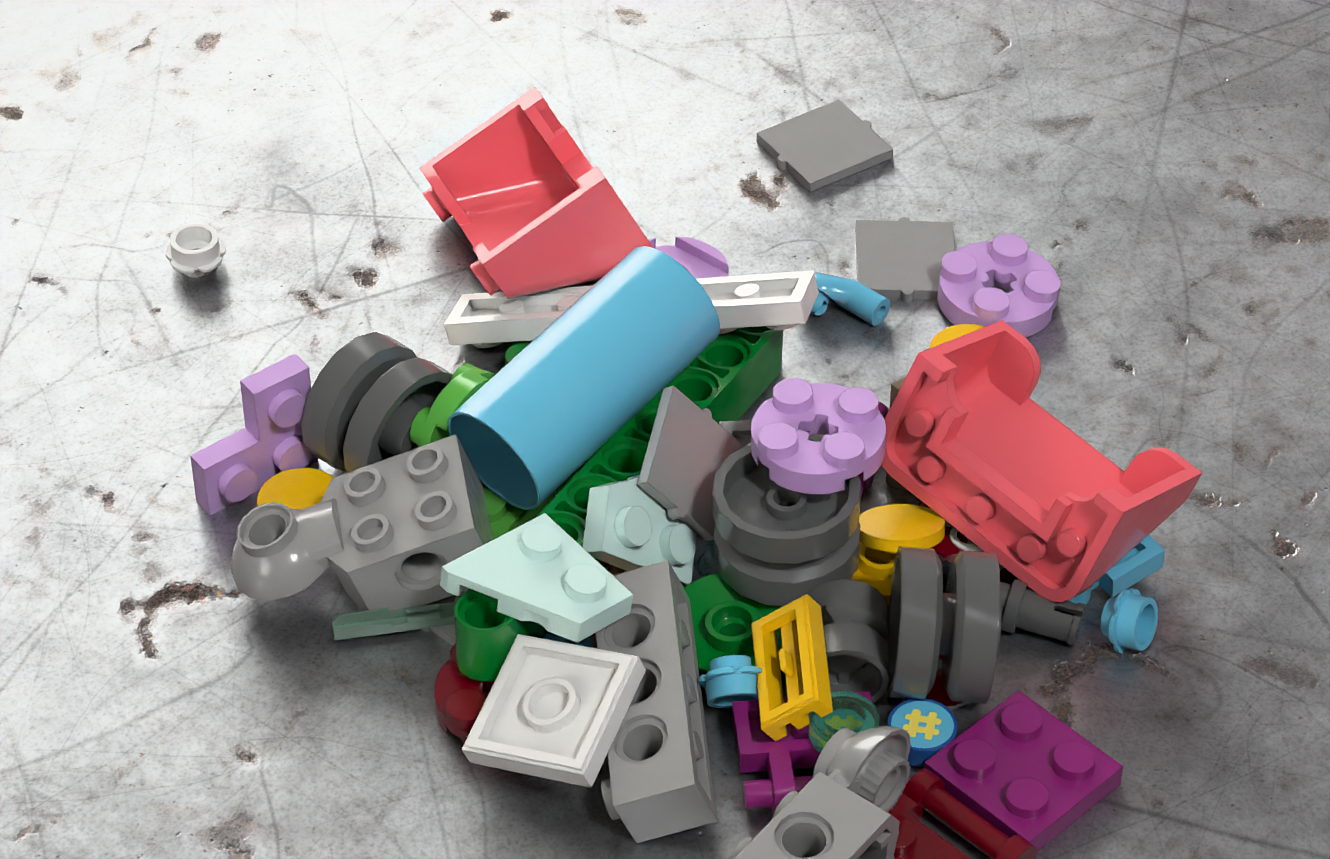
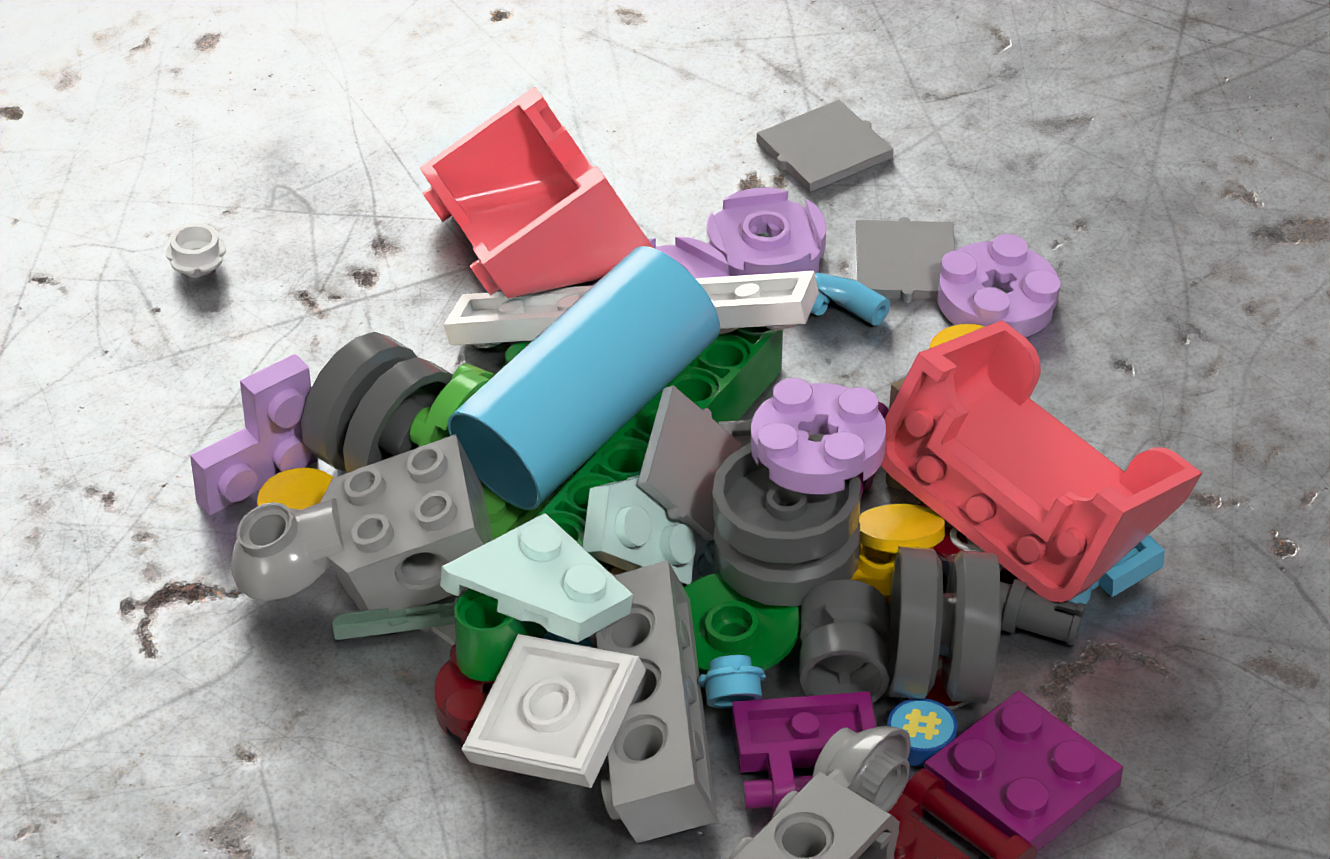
yellow tile [751,594,833,741] -> none
clear green tile [808,691,880,753] -> none
medium azure plate [1101,588,1158,654] -> none
none -> lavender plate [706,188,826,276]

